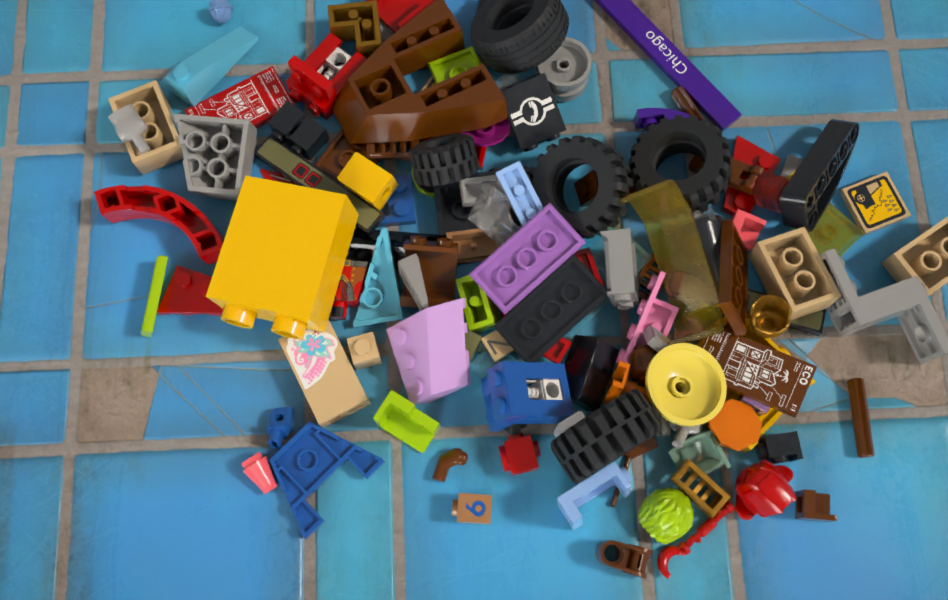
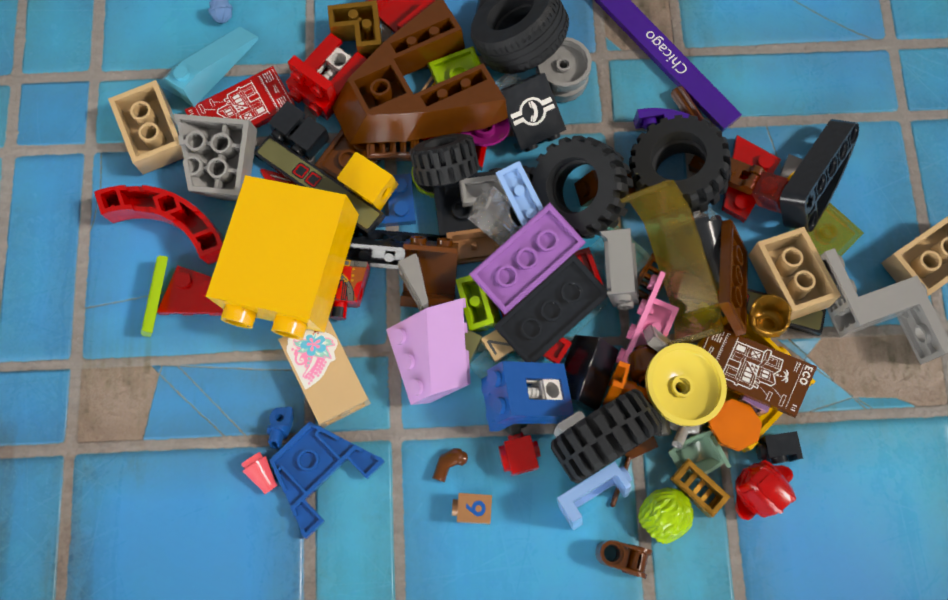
light grey piece [108,104,150,154] -> none
tan brick [347,332,382,370] -> none
medium azure wing [353,228,404,327] -> none
lime panel [373,390,440,453] -> none
red piece [657,501,735,579] -> none
coral panel [731,209,767,251] -> none
reddish brown panel [795,489,837,522] -> none
tile [839,171,911,236] -> none
reddish brown axle [847,378,875,458] -> none

